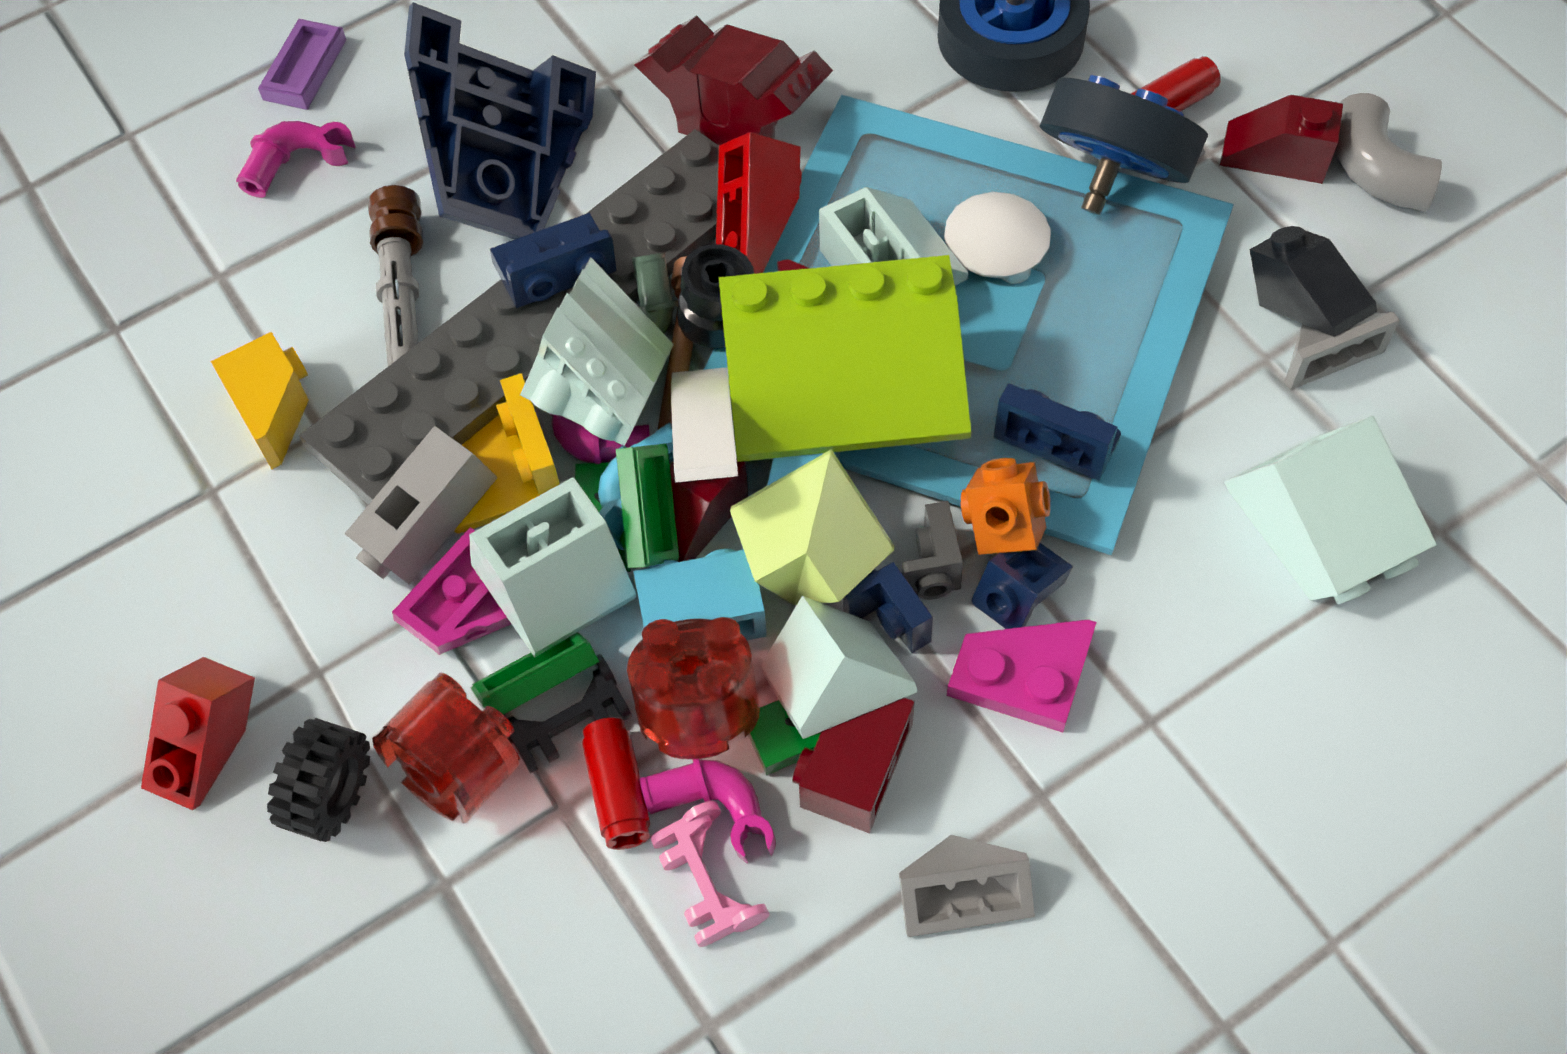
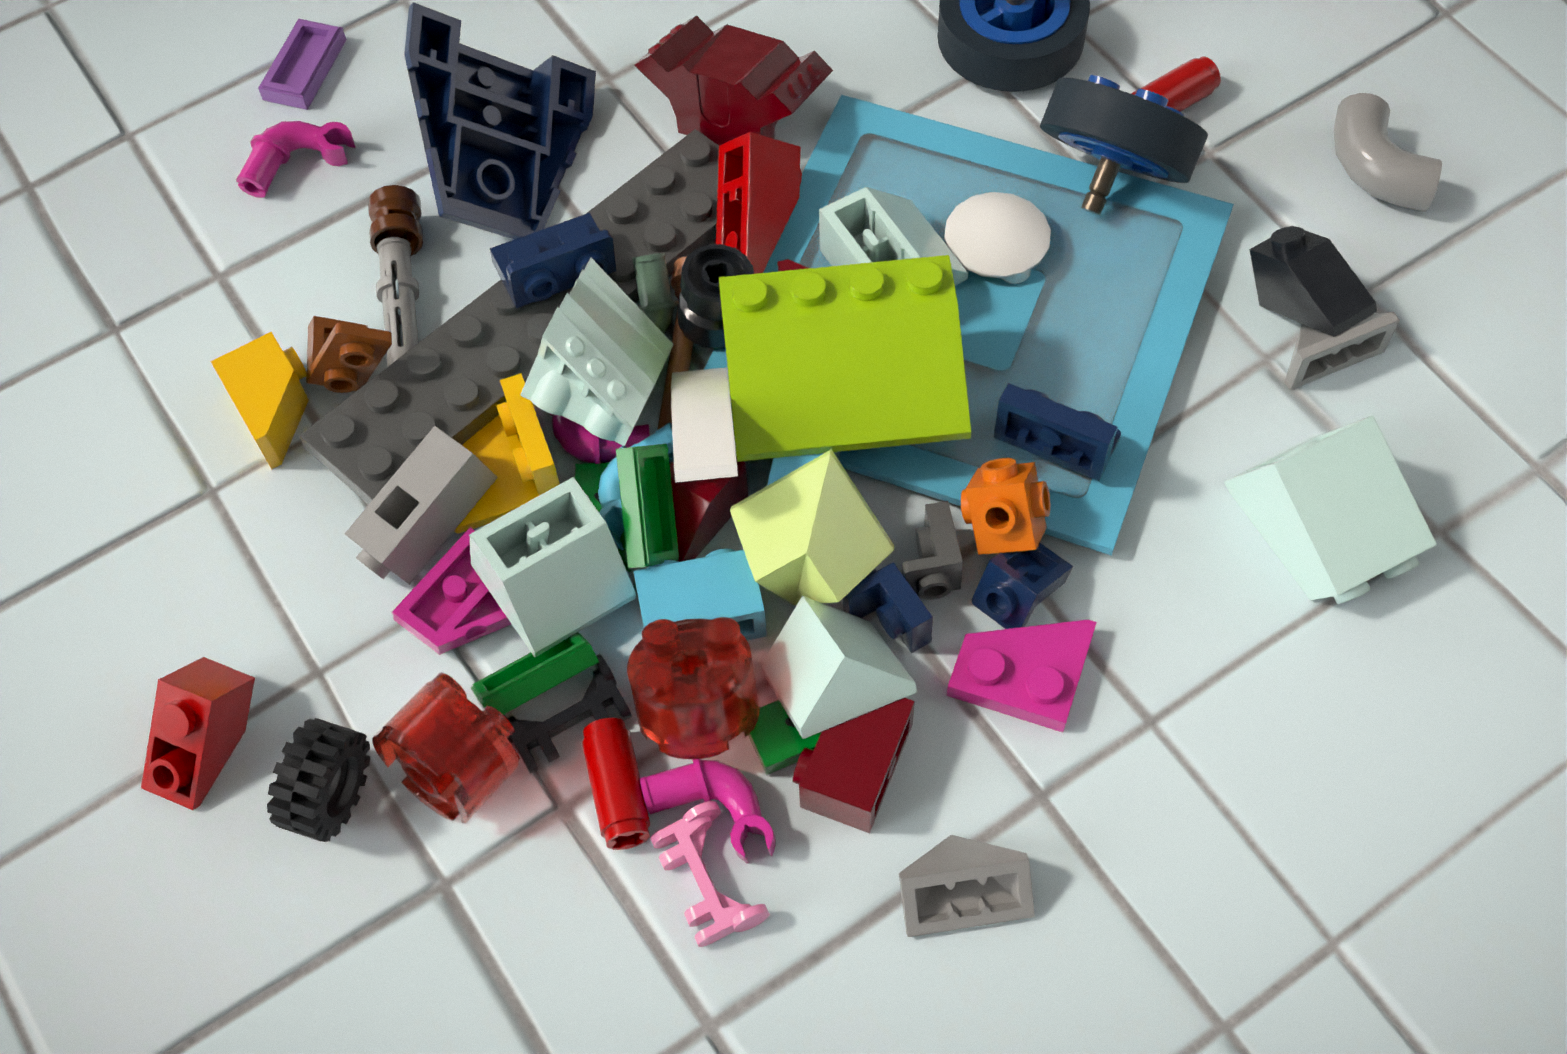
dark red slope [1219,95,1343,184] -> none
none -> dark orange bracket [306,316,392,393]

